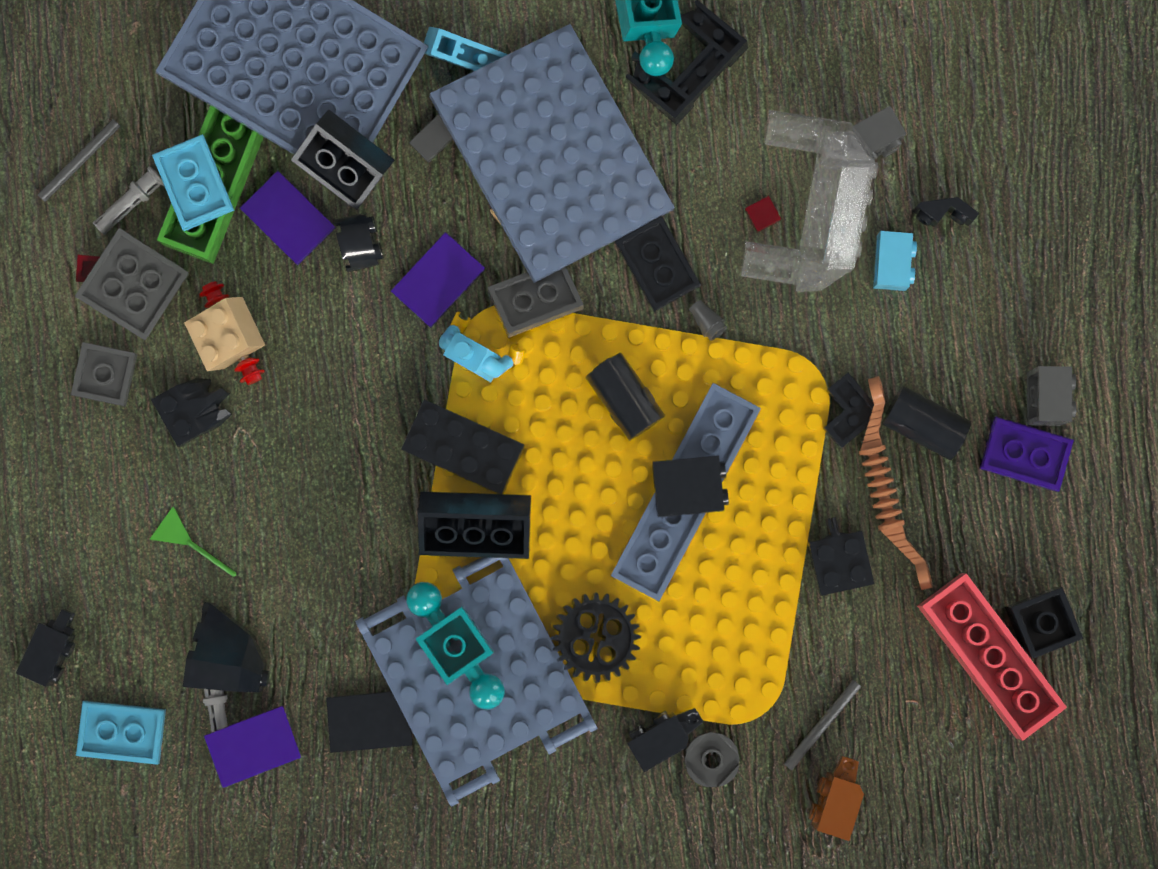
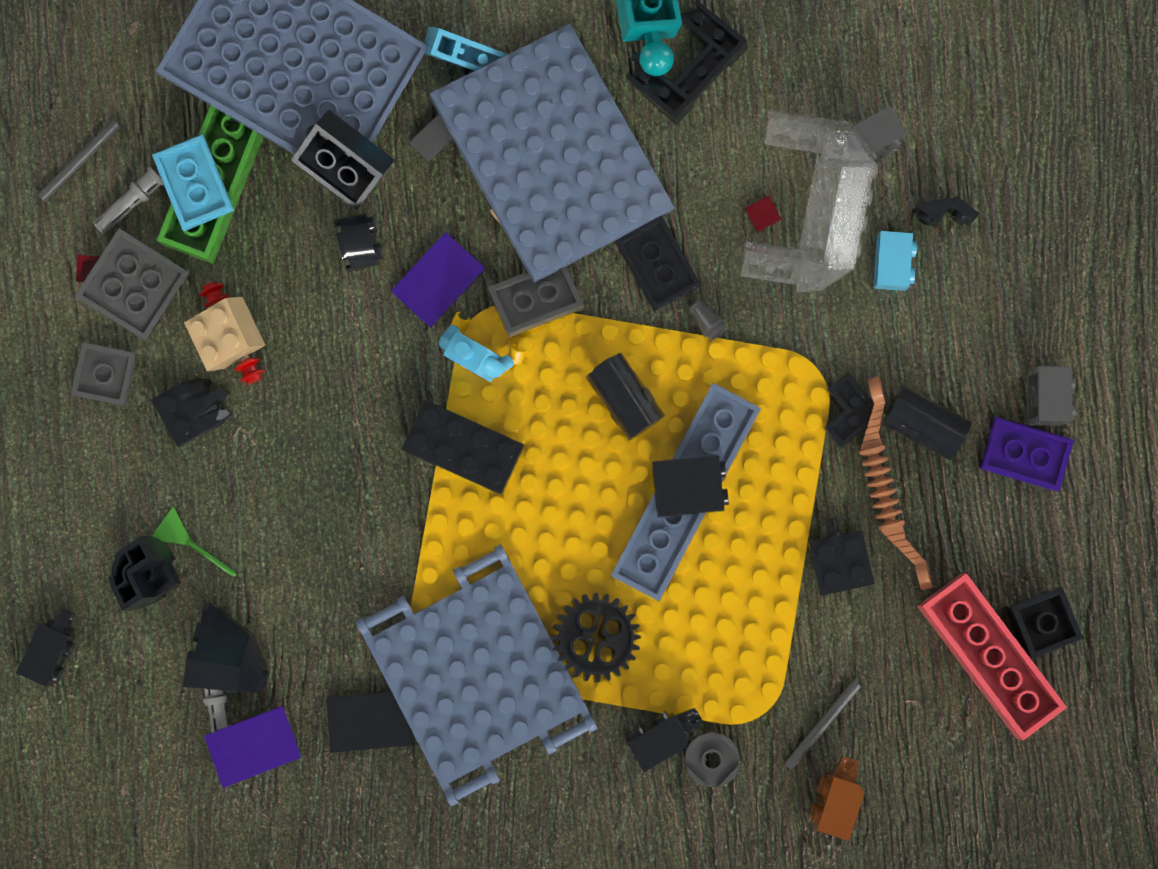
medium azure tile [76,701,166,765] -> none
dark purple tile [240,171,335,266] -> none
teal brick [406,582,505,710] -> none
black brick [418,492,531,559] -> none
none -> black brick [108,536,182,611]

